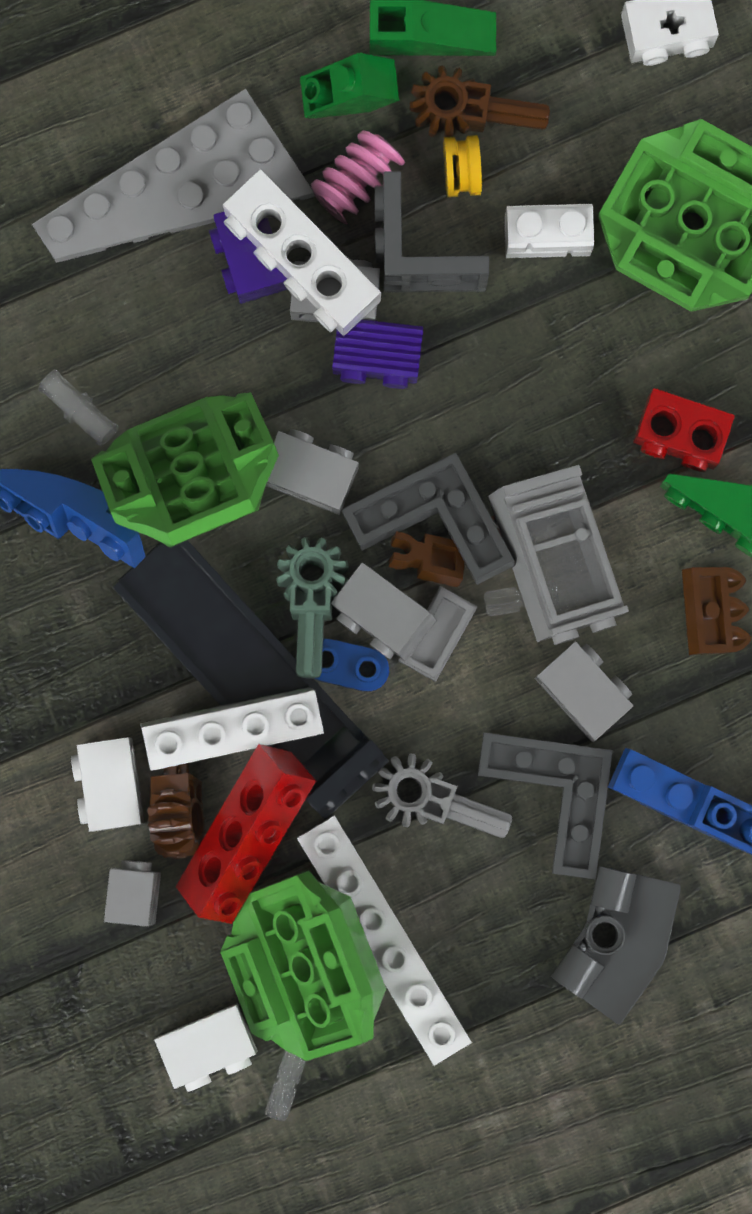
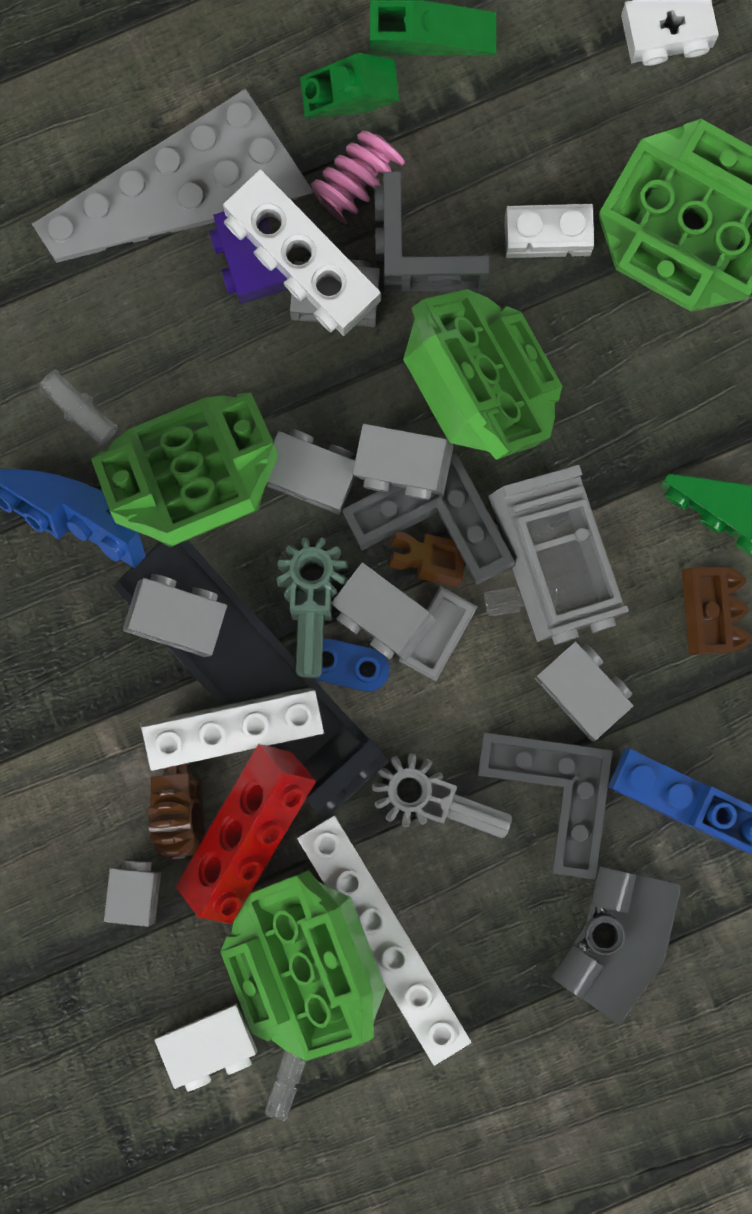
white brick [71,737,145,832] -> none
dark purple brick [332,320,423,389] -> none
reddish brown gear [409,65,550,137] -> none
yellow wheel [443,135,482,197] -> none
red brick [633,388,735,472] -> none
none -> light grey brick [122,574,227,657]
none -> light grey brick [352,424,454,500]
none -> bright green piece [403,289,562,460]

